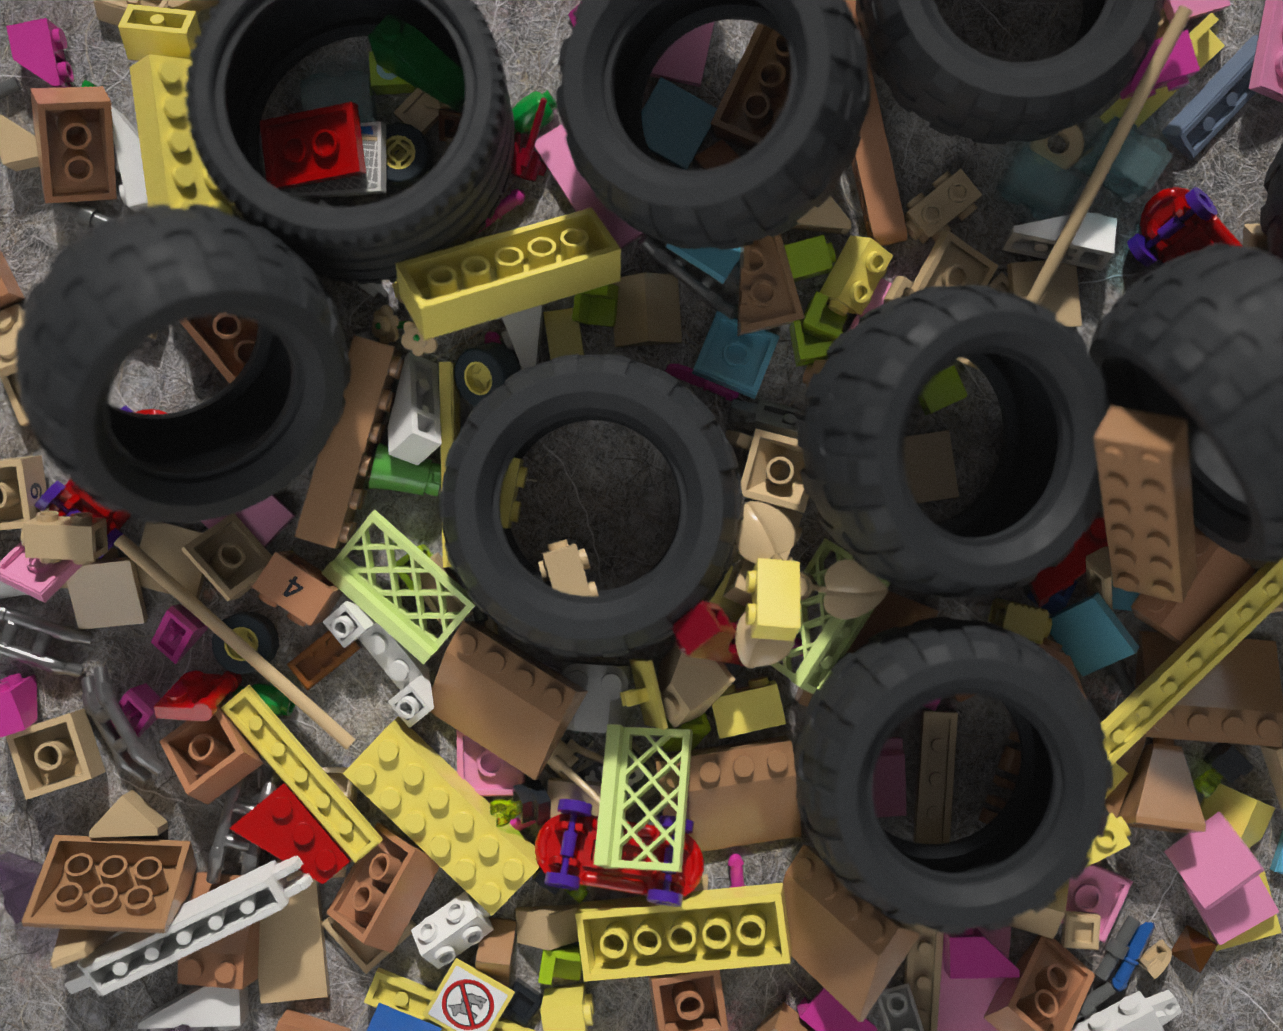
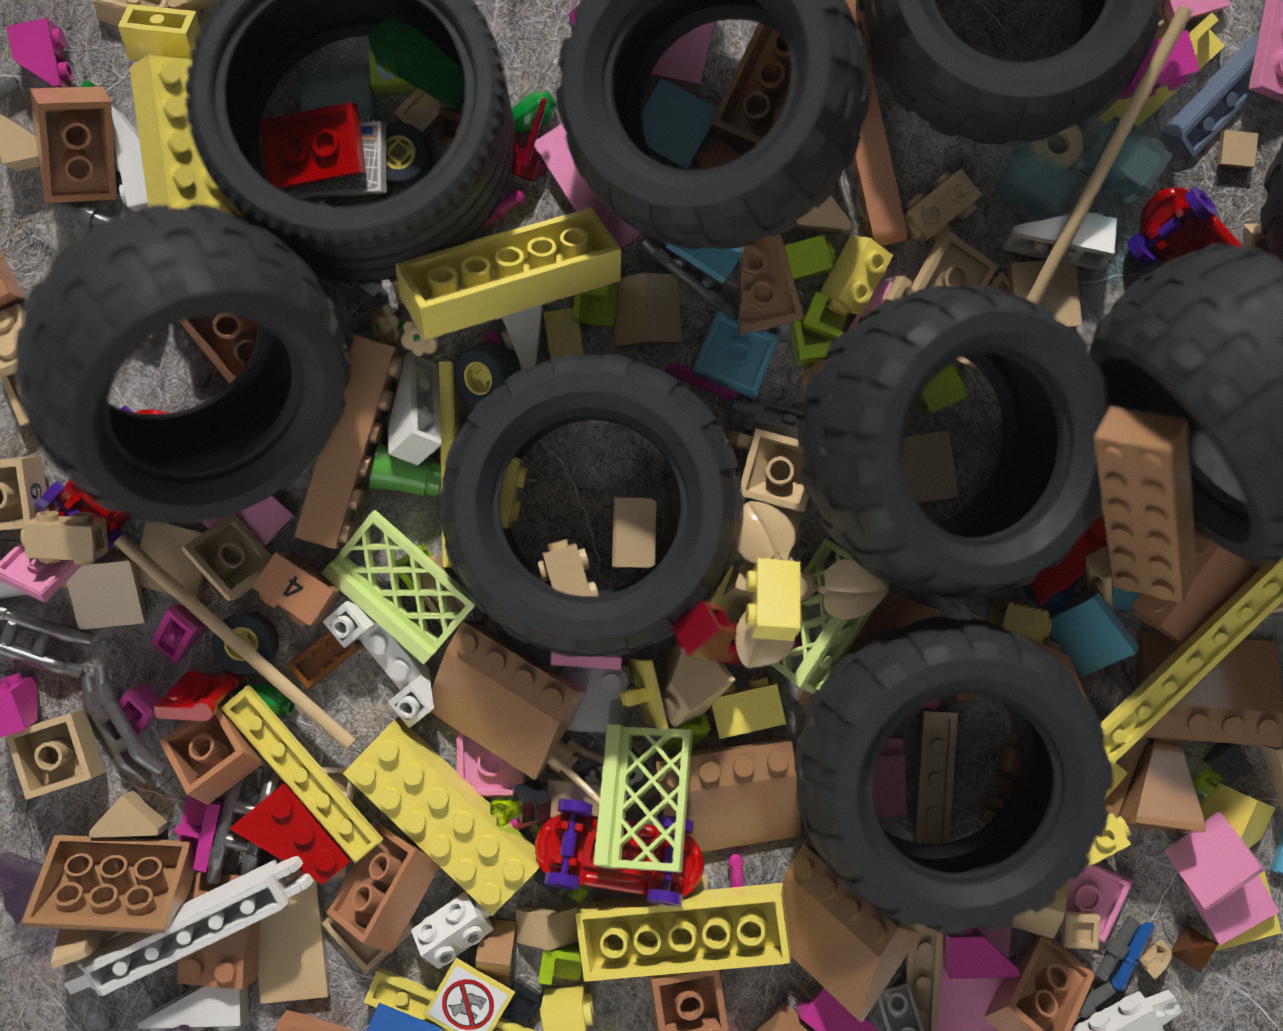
none -> dark pink panel [174,795,225,872]
none -> bright pink tile [551,653,622,670]
none -> tan slope [612,497,657,568]
none -> tan tile [1217,130,1258,169]

